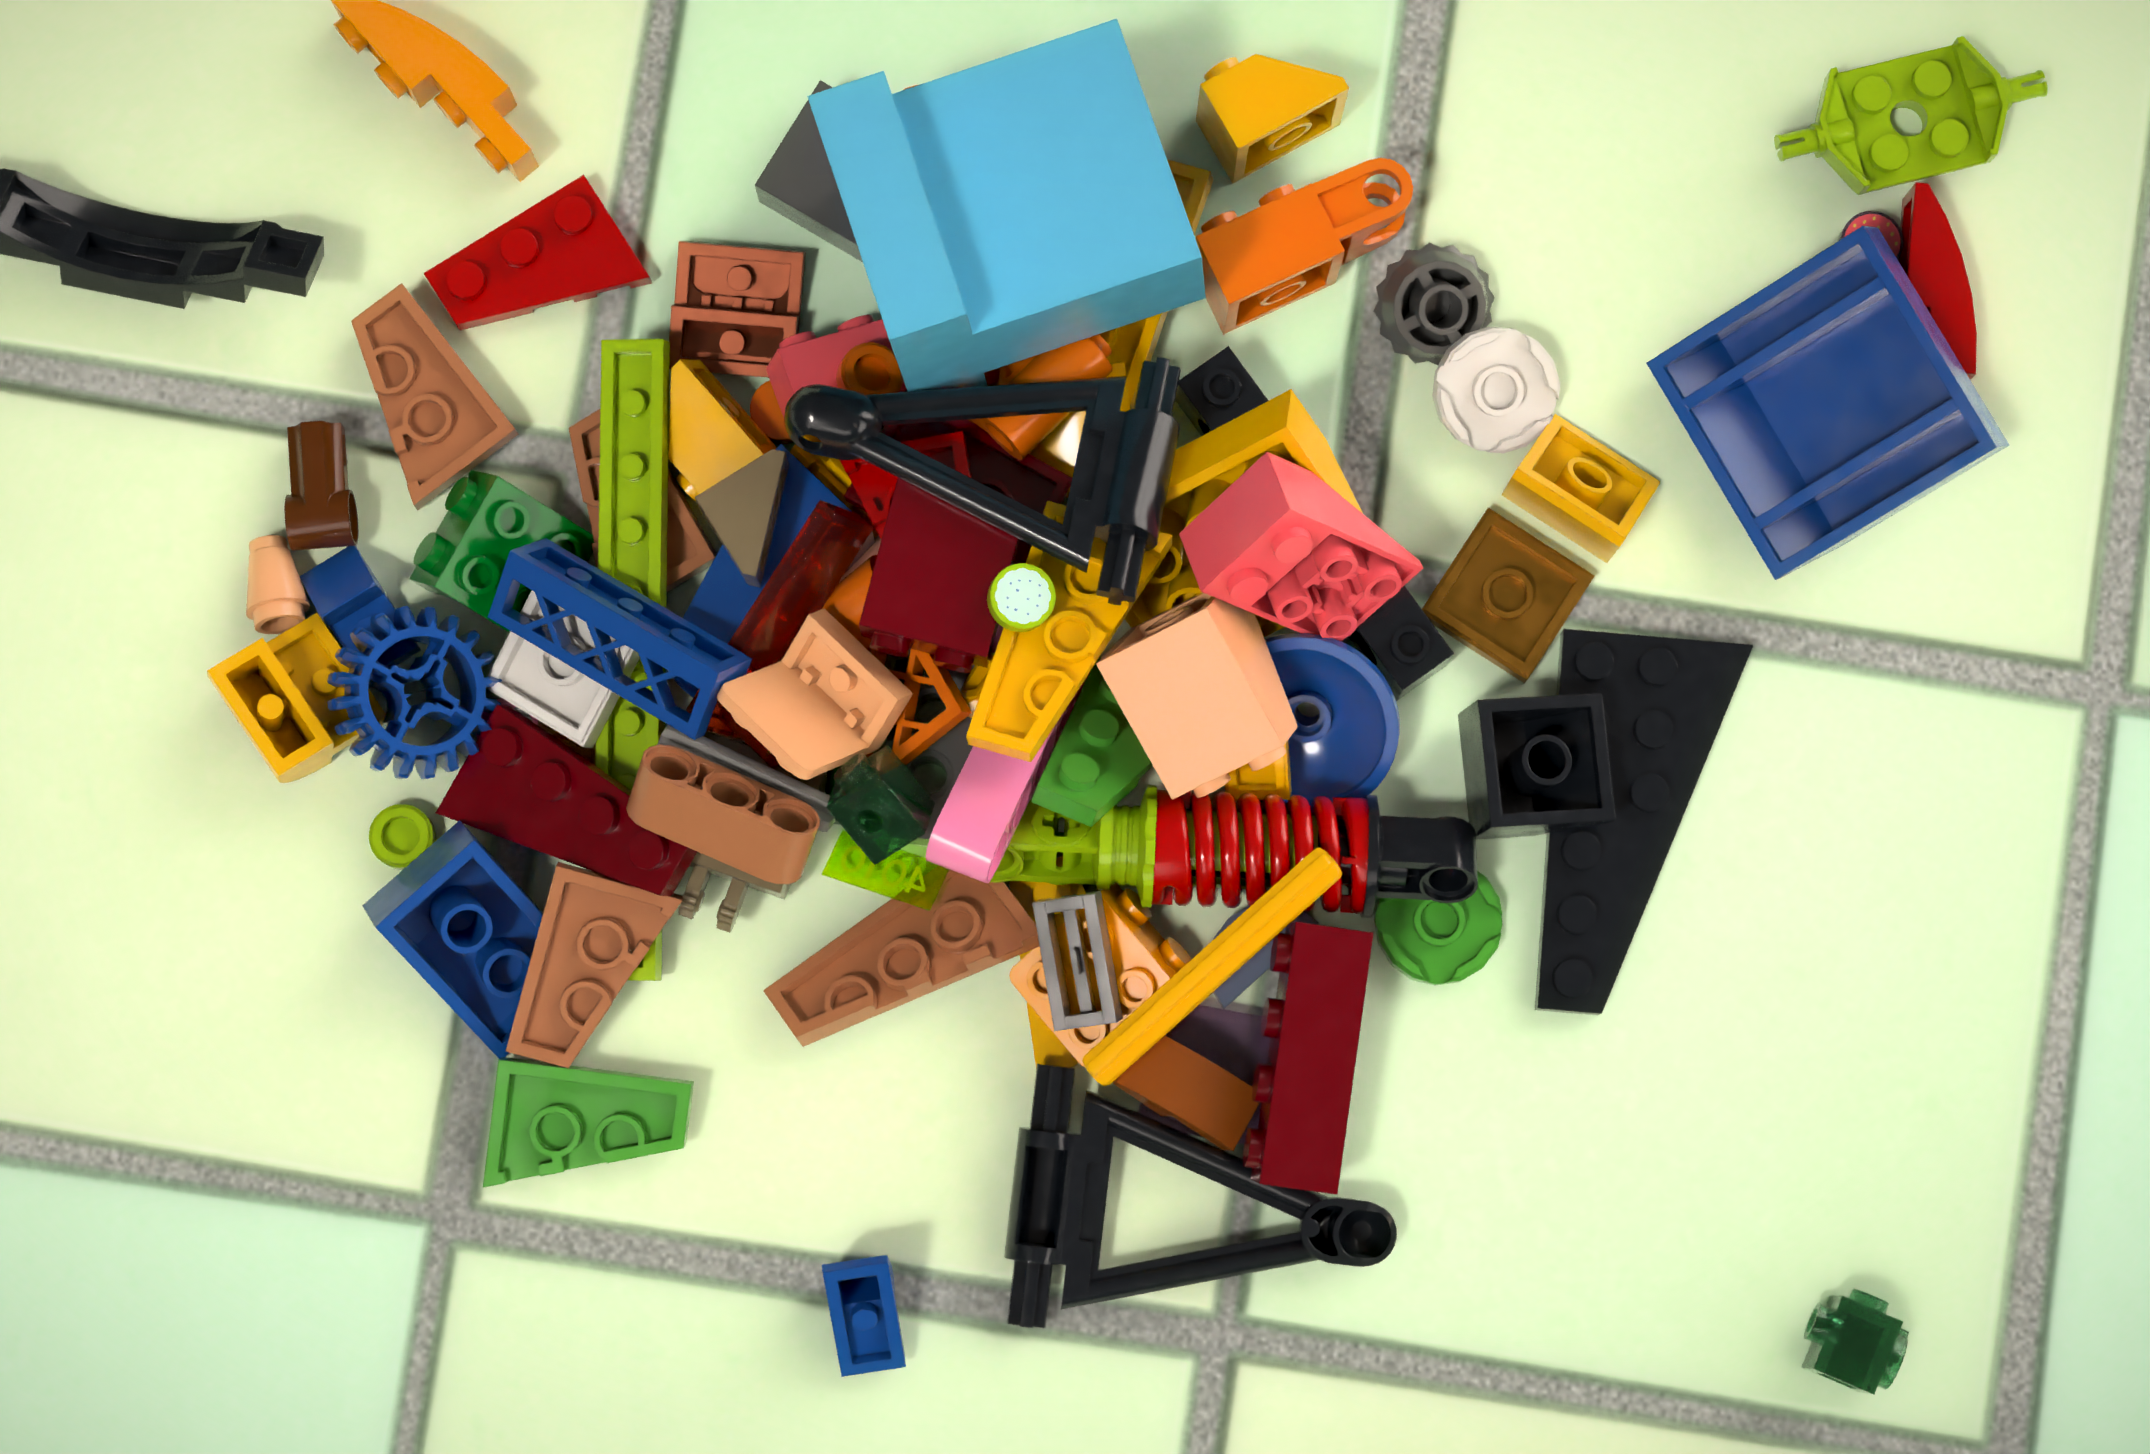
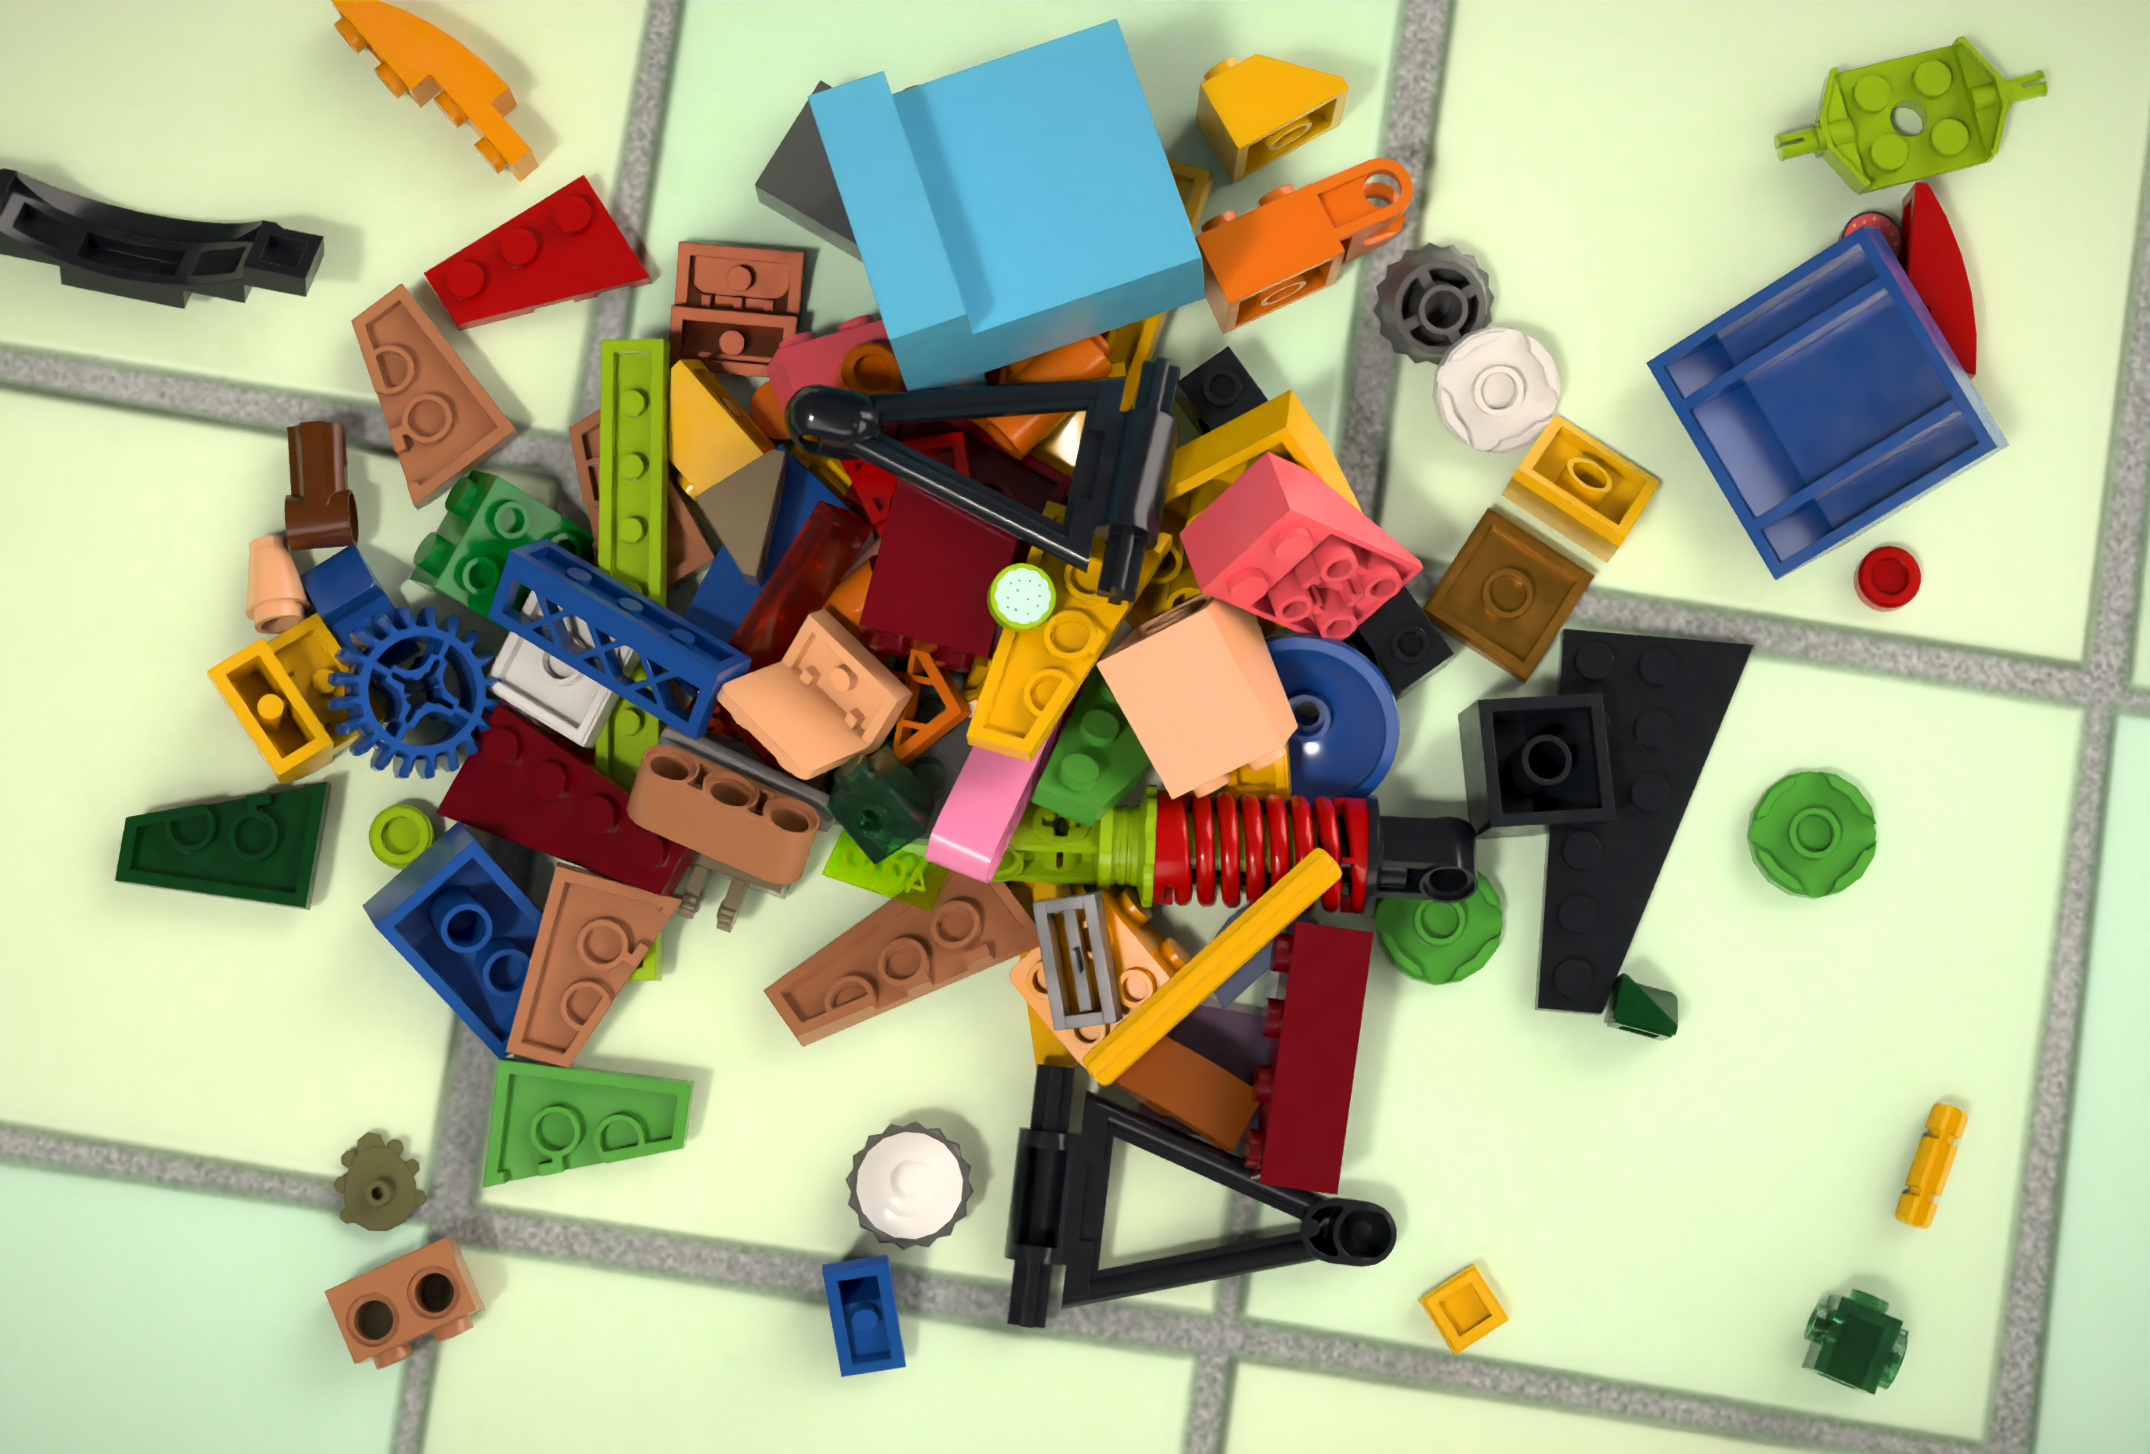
none -> dark green wing [115,782,331,910]
none -> nougat brick [324,1237,485,1370]
none -> olive piece [334,1132,427,1231]
none -> white piece [846,1121,974,1250]
none -> yellow tile [1418,1264,1510,1355]
none -> dark green slope [1604,973,1678,1041]
none -> bright green tile [1747,771,1877,899]
none -> red tile [1854,546,1921,612]
none -> yellow axle [1895,1103,1968,1229]

